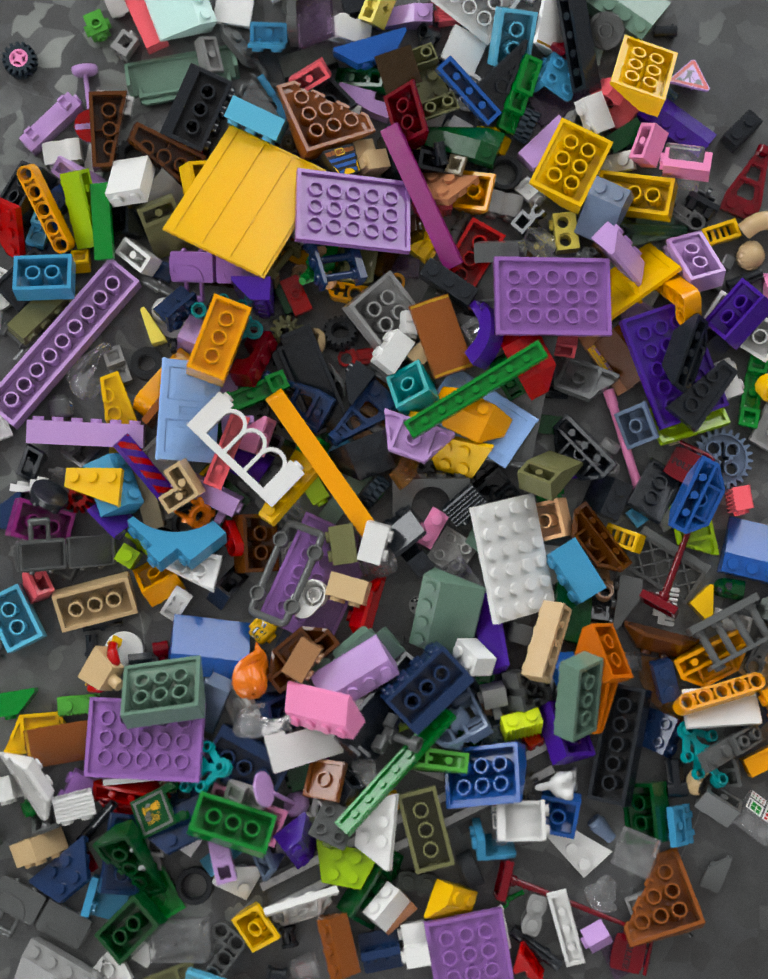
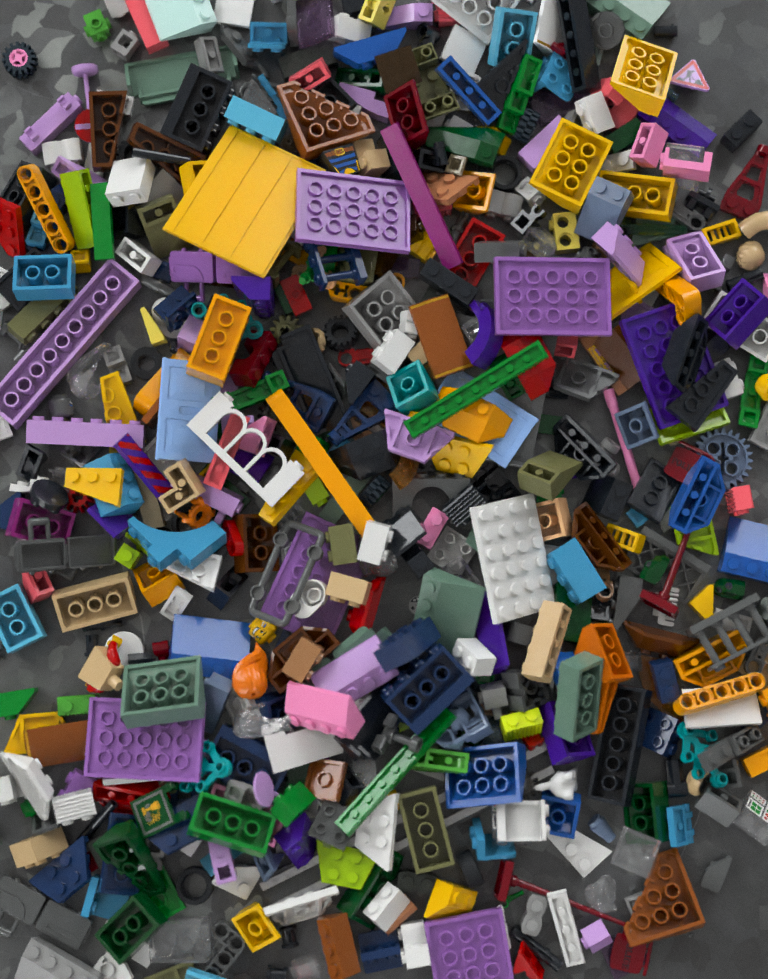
none -> black piece [132,147,190,165]
none -> green brick [269,781,316,828]
none -> dark blue brick [373,616,442,673]
none -> dark green rock [639,554,670,586]

